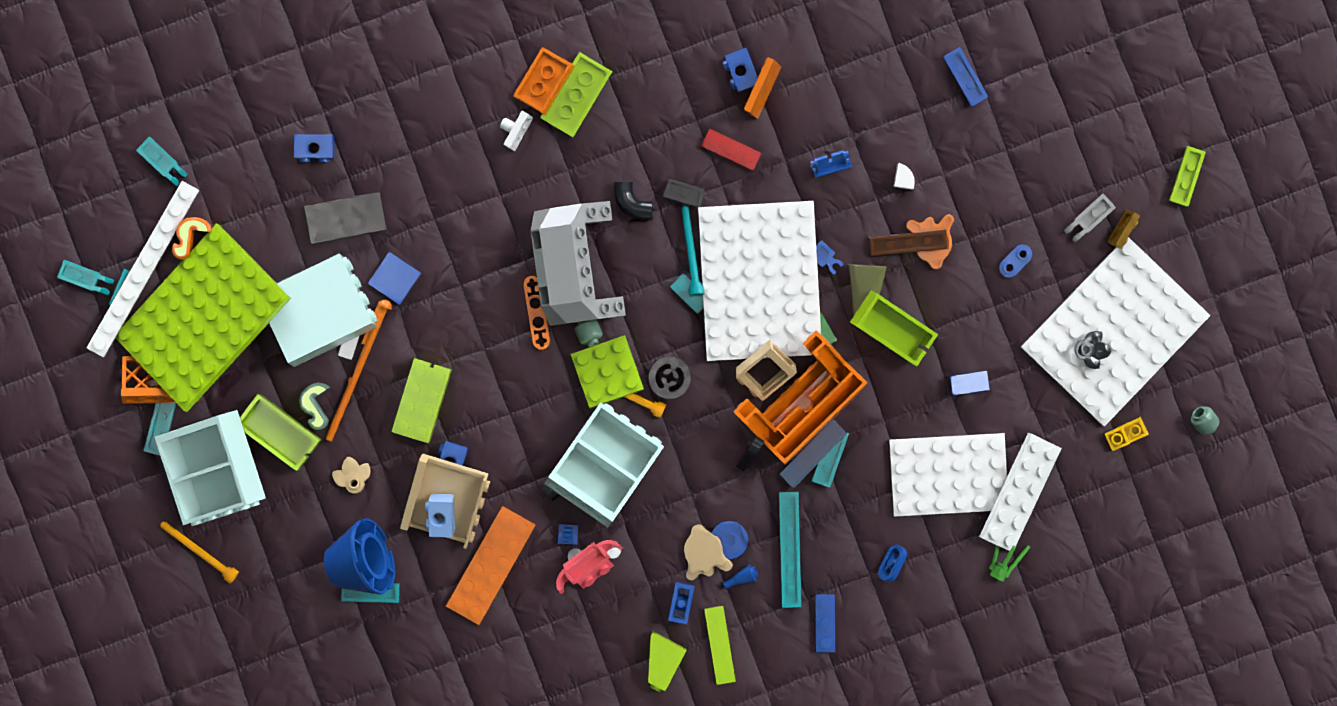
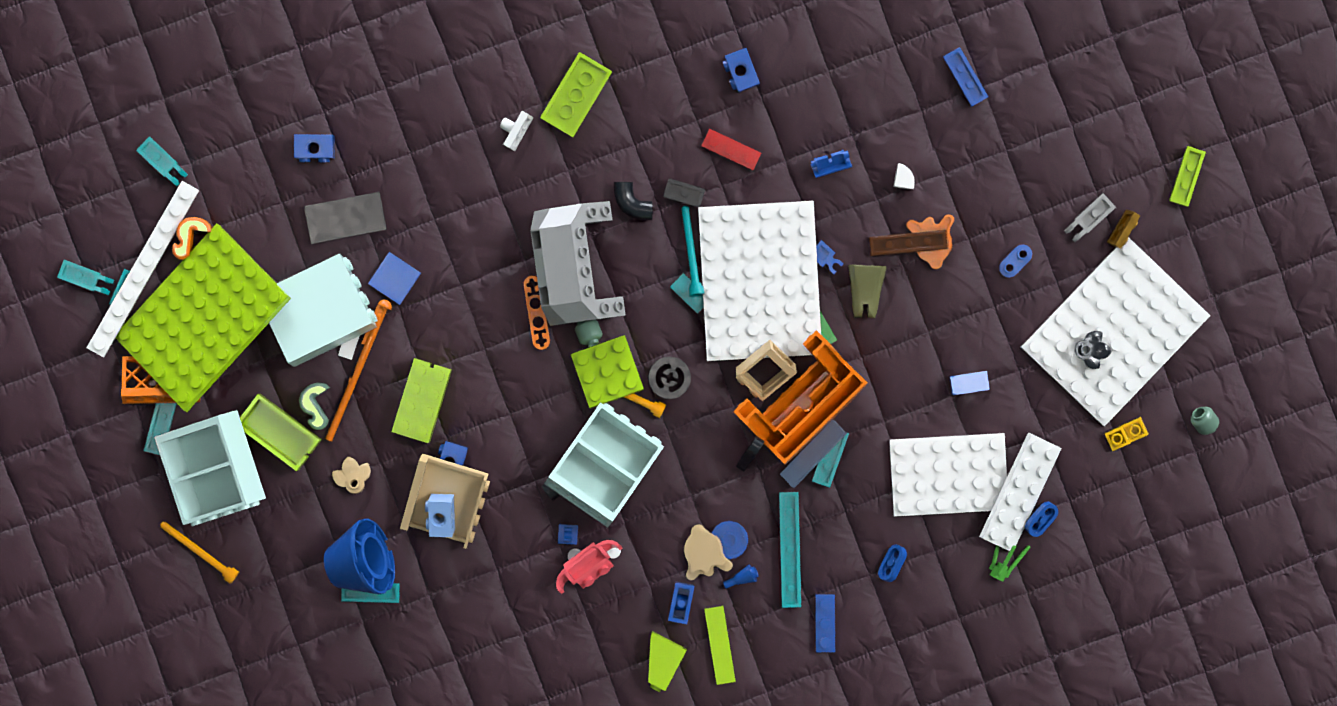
orange plate [446,506,536,625] -> none
orange tile [513,47,575,115] -> none
orange tile [744,57,781,119] -> none
lime piece [850,290,938,366] -> none
none -> blue plate [1025,502,1058,537]

